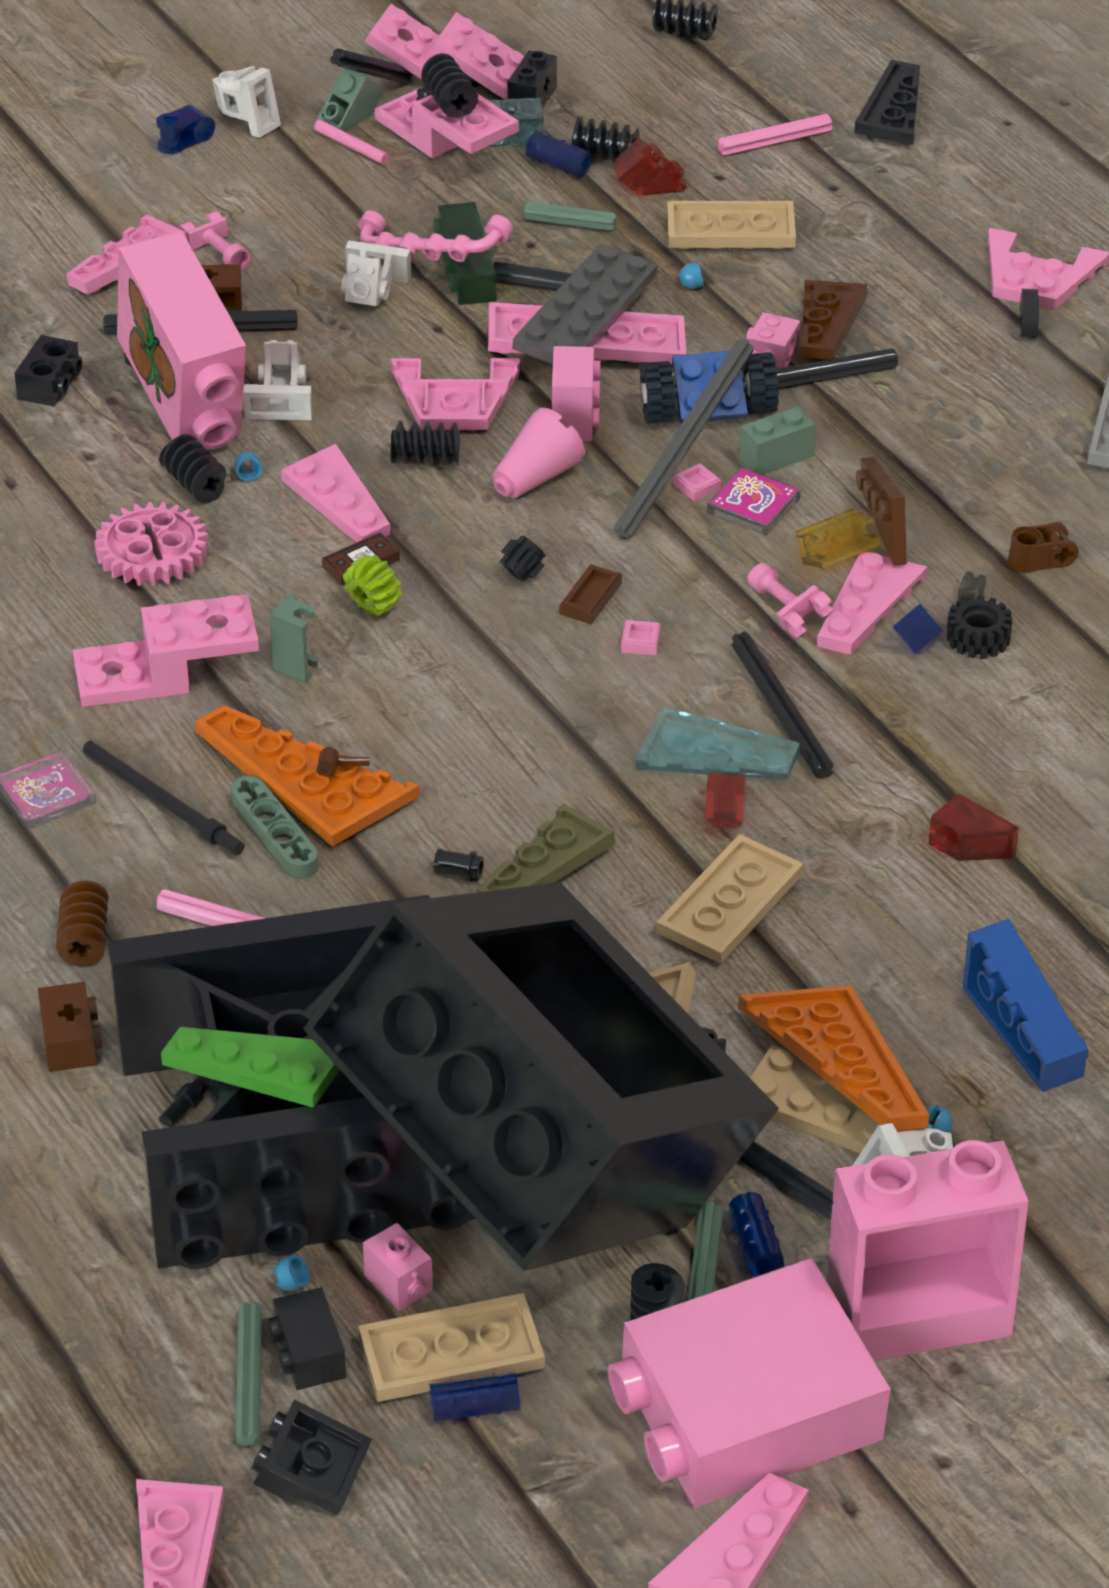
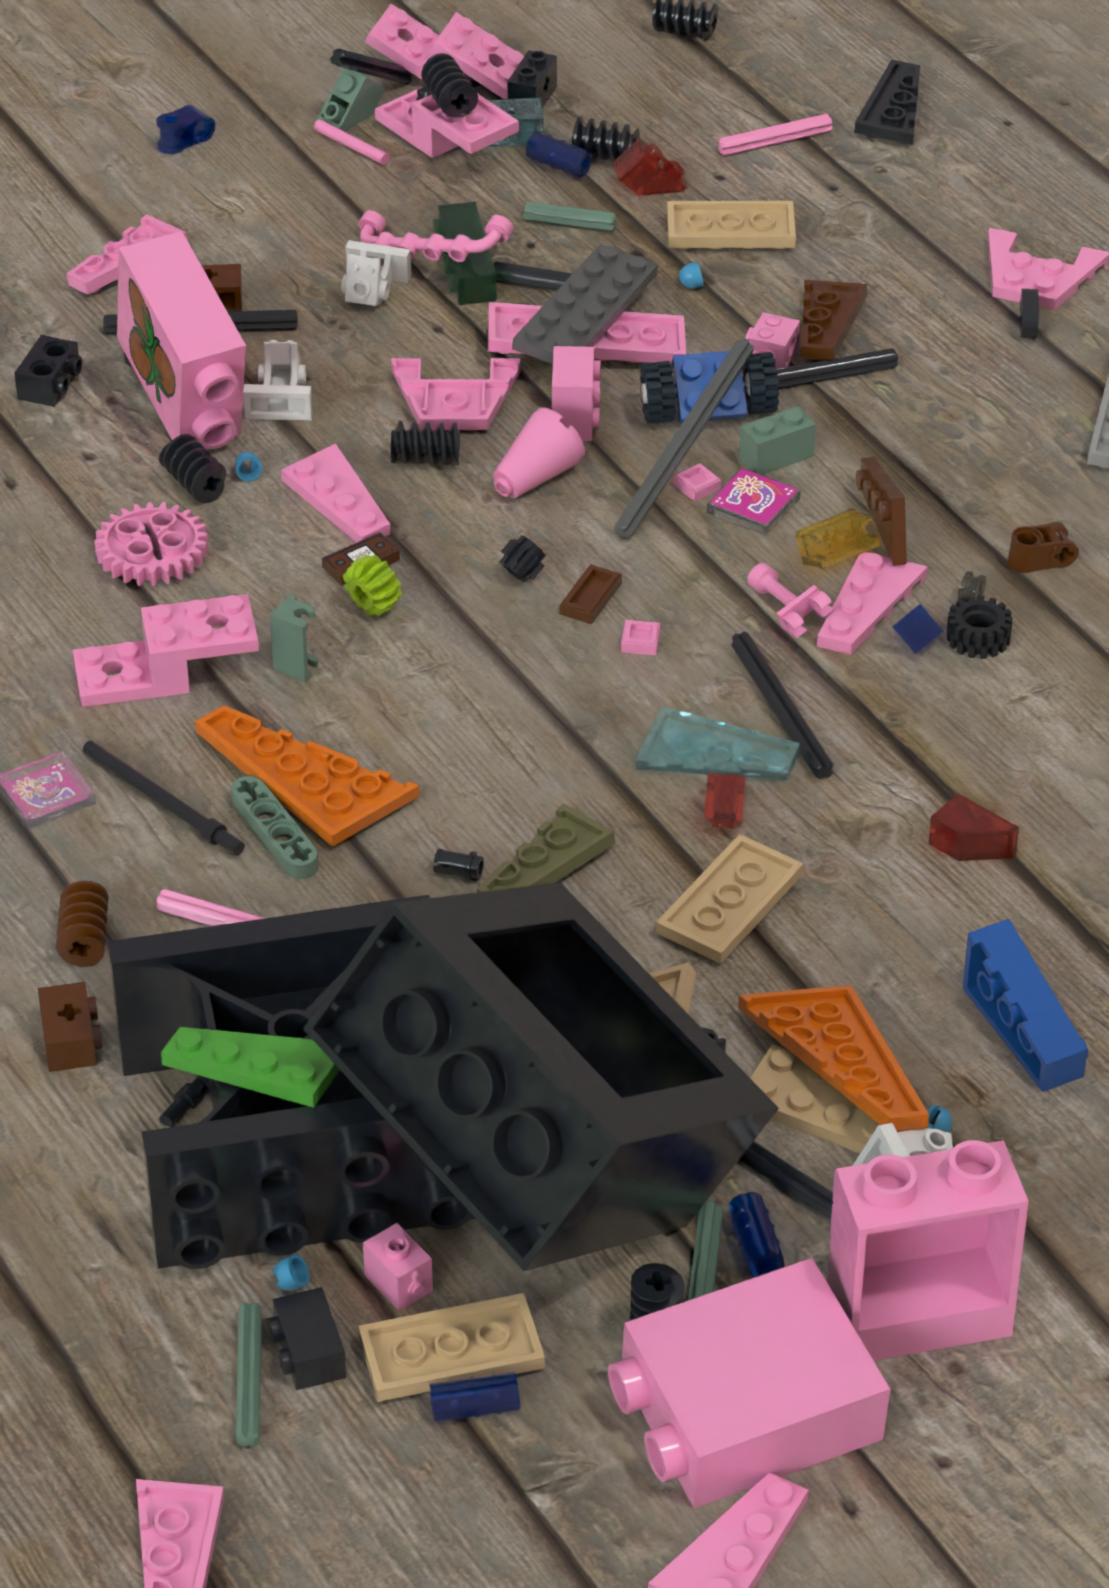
bright pink bar [177,211,251,271] -> none
white tile [212,66,281,138] -> none
black plate [251,1399,372,1515] -> none
reddish brown hand [316,747,370,777] -> none

